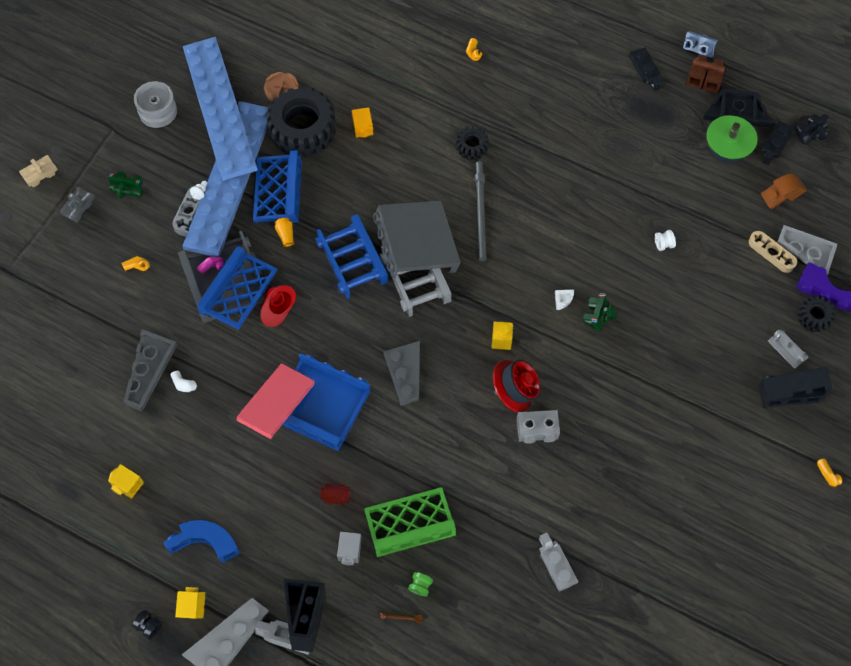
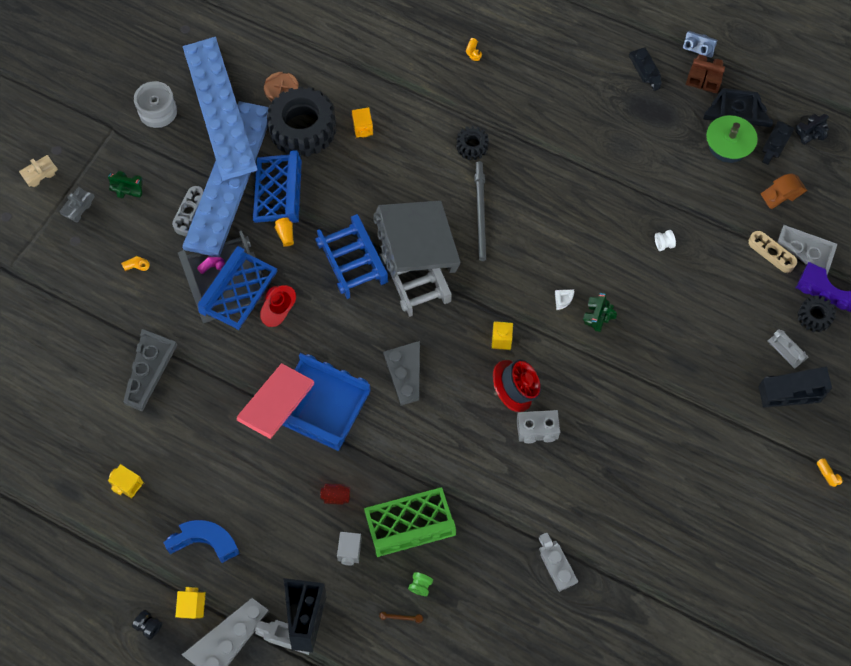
white arm [171,371,197,392] -> none
white hair [190,181,207,200] -> none

